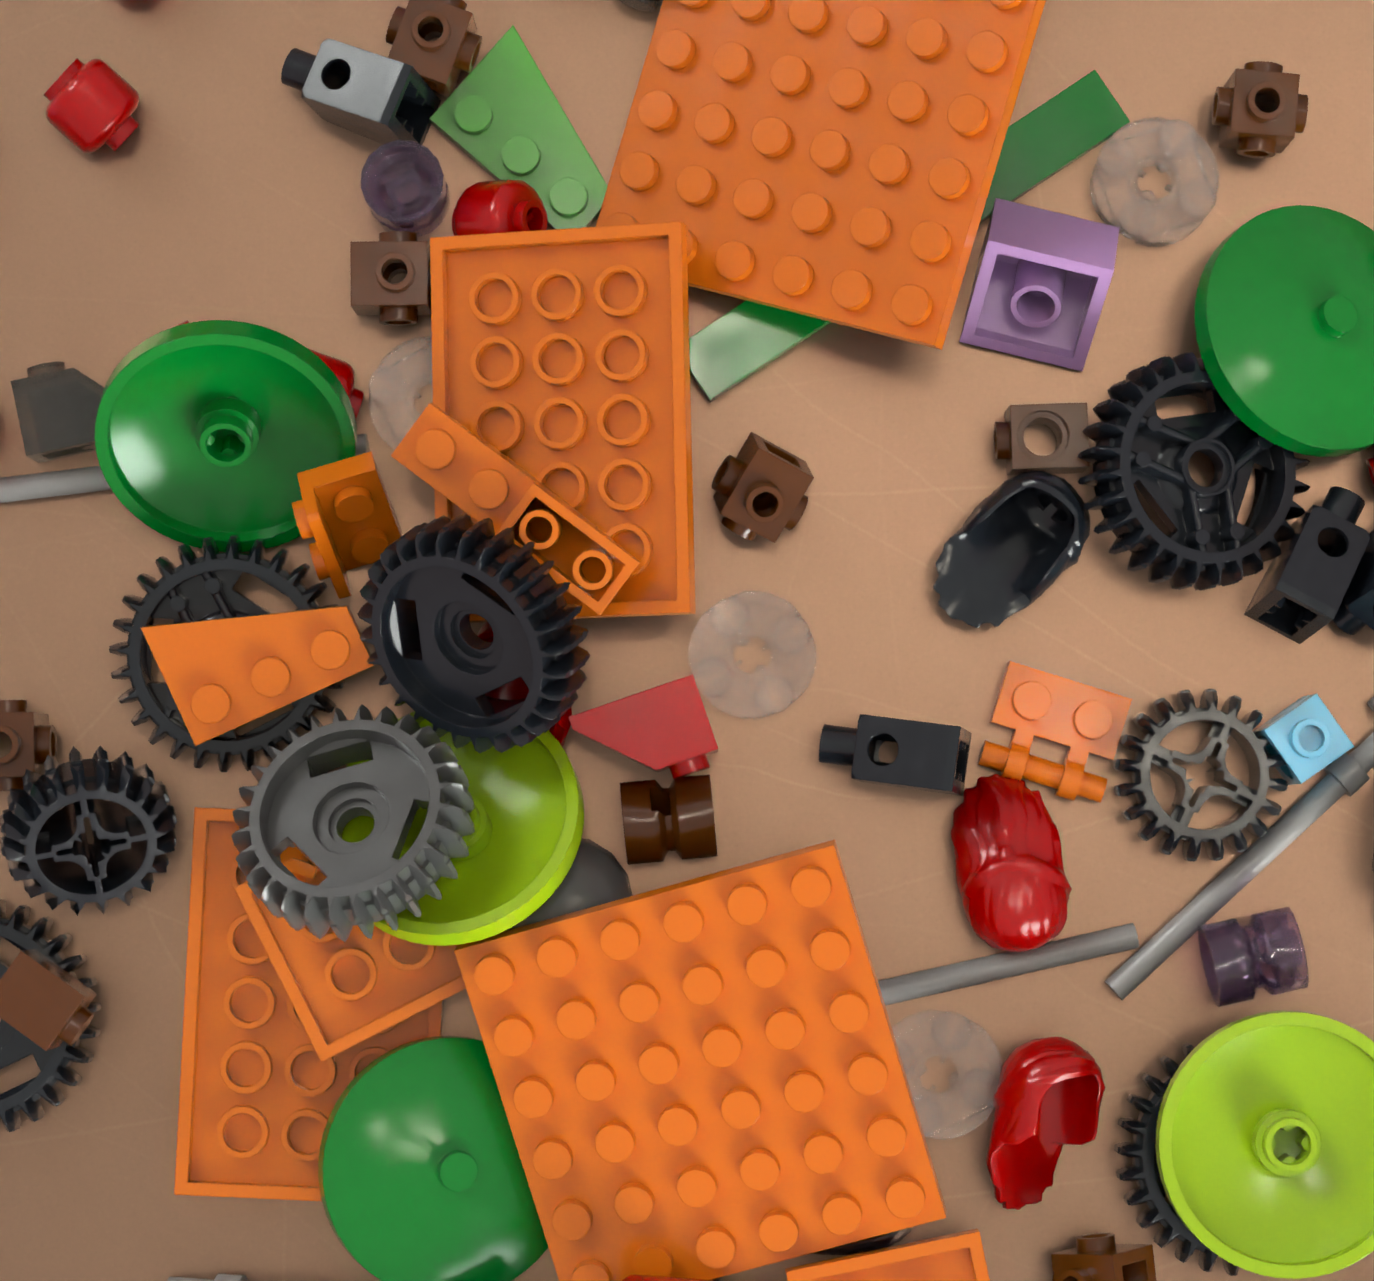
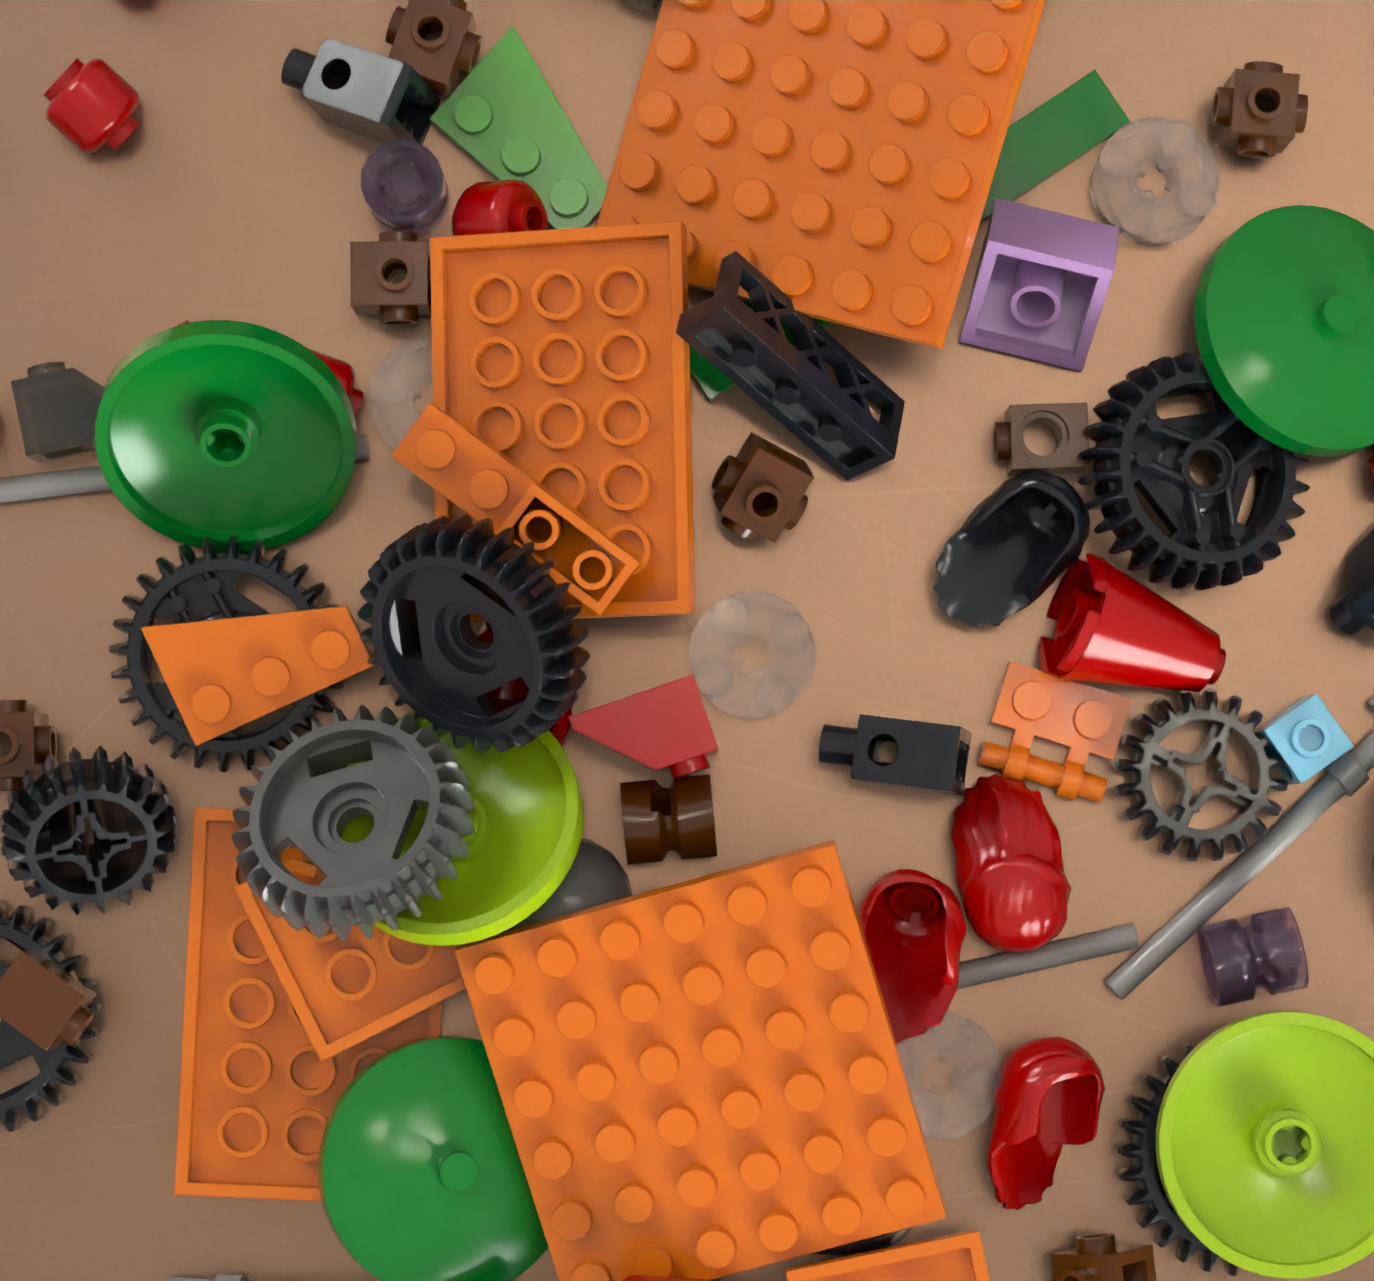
orange bracket [292,451,403,599] -> none
black torso [1244,486,1371,644] -> none
none -> black fence [676,251,905,480]
none -> red hair [858,869,967,1045]
none -> red cone [1039,553,1226,693]

